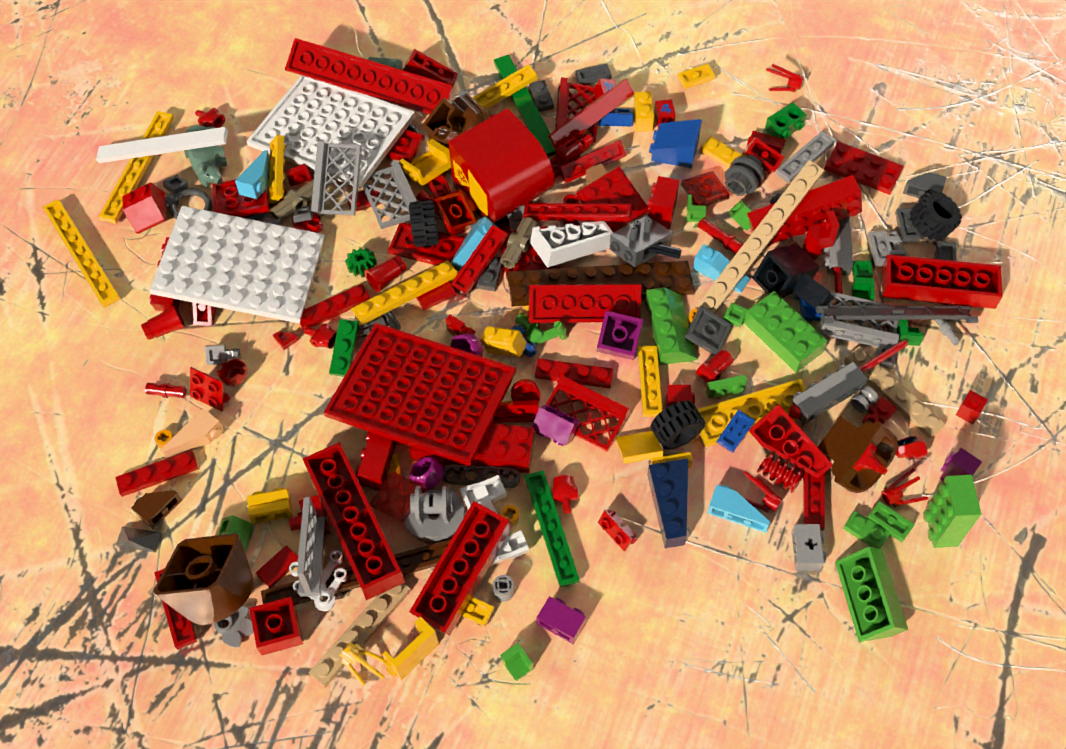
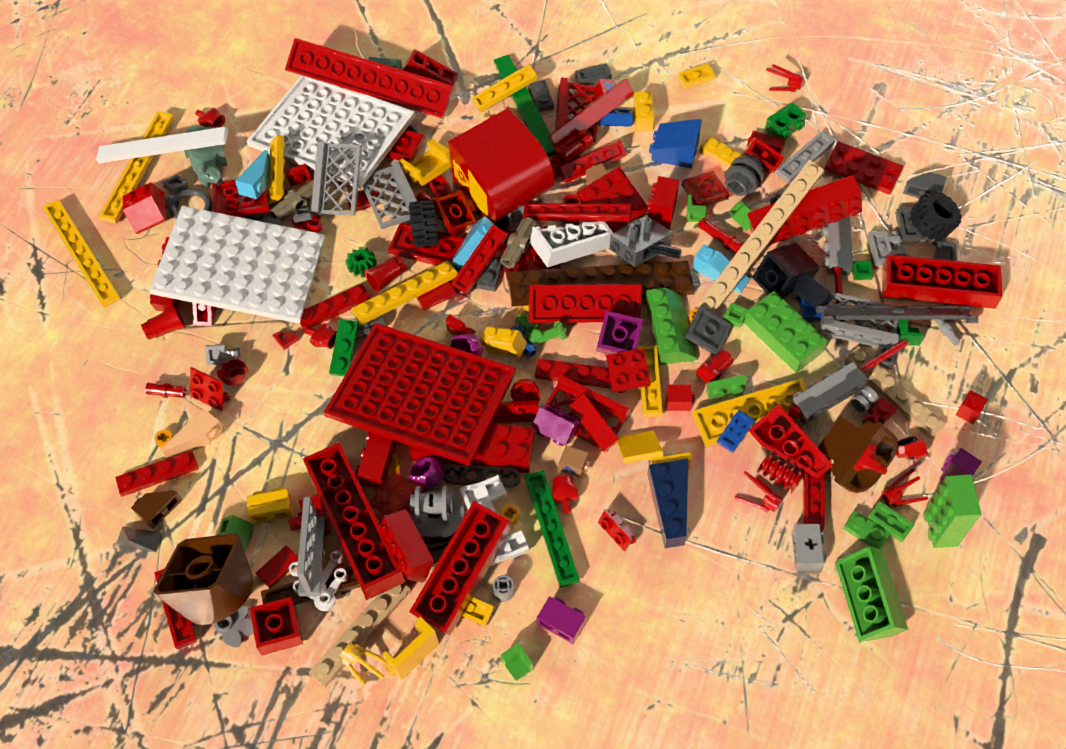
dark grey axle [381,311,401,330] -> none
reddish brown piece [422,93,488,149] -> none
black tyre [650,401,706,450] -> none
red brick [654,99,676,127] -> none
medium azure slope [707,484,770,533] -> none
red plate [802,210,839,260] -> none
green panel [851,277,875,305] -> none
none -> red slope [380,509,434,583]
none -> medium nougat brick [559,445,591,478]
none -> red tile [569,394,620,452]
none -> red hinge [606,348,651,393]

